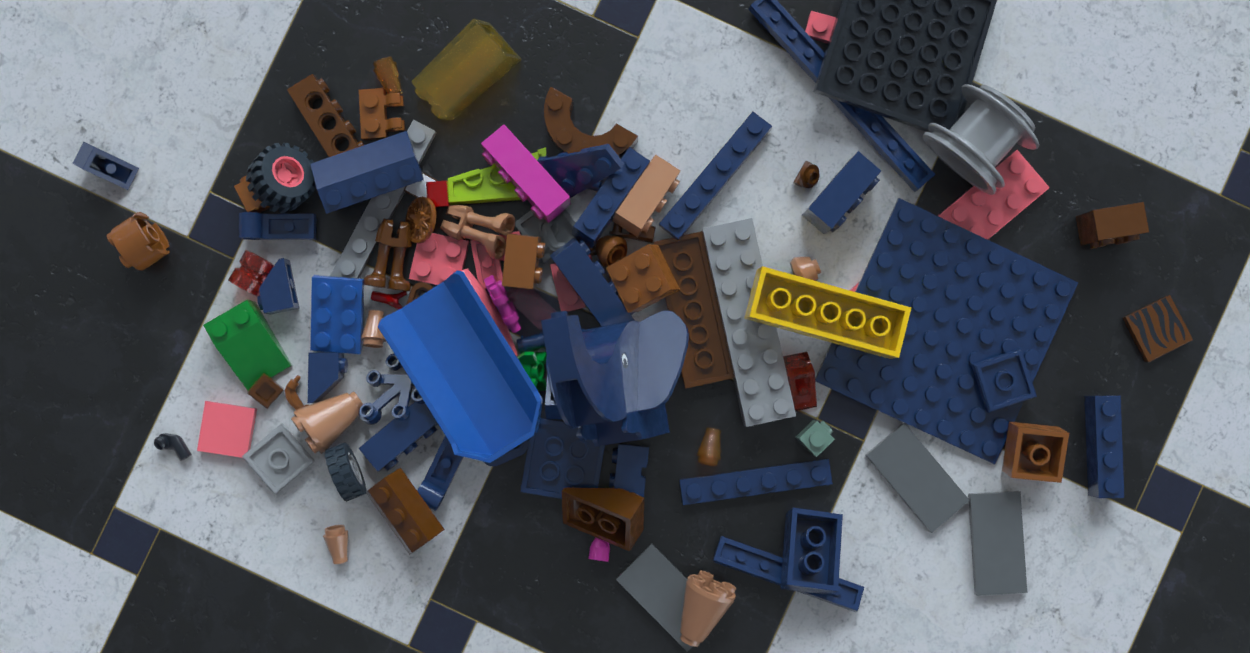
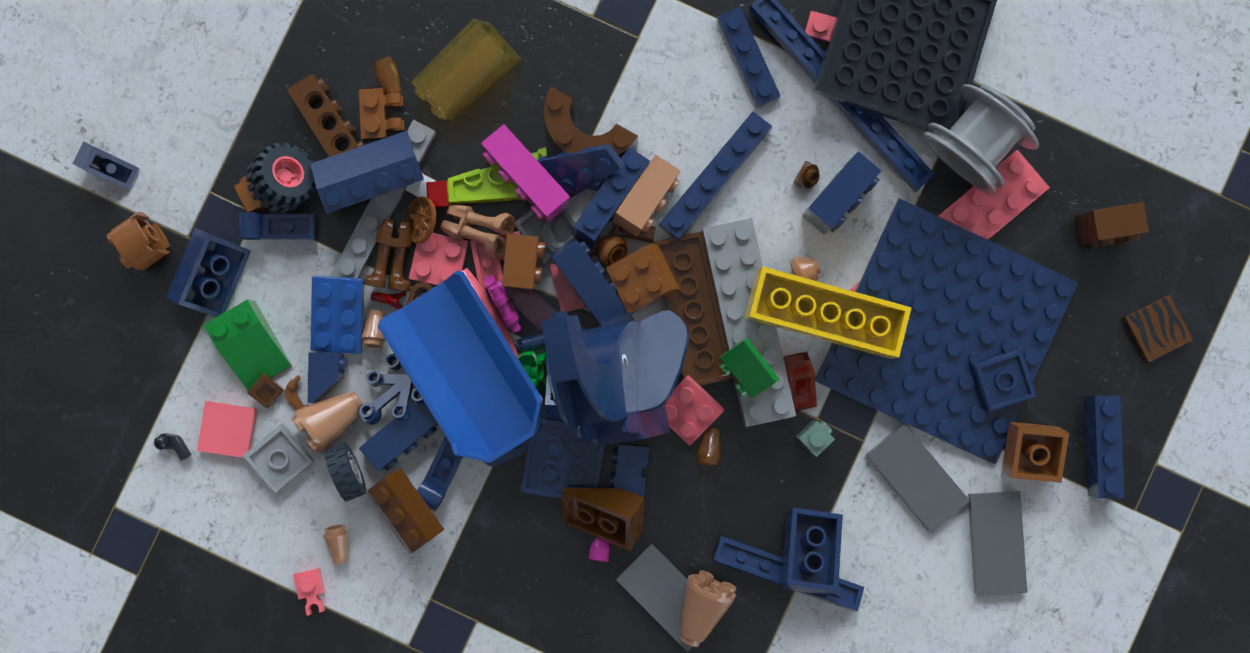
clear red wheel [228,250,274,296] -> none
dark blue slope [257,258,300,315] -> none
dark blue plate [679,459,833,505] -> none
none -> dark blue slope [166,228,251,317]
none -> coral plate [293,567,325,616]
none -> coral plate [665,375,725,446]
none -> dark blue plate [717,7,781,108]
none -> green slope [719,338,780,399]

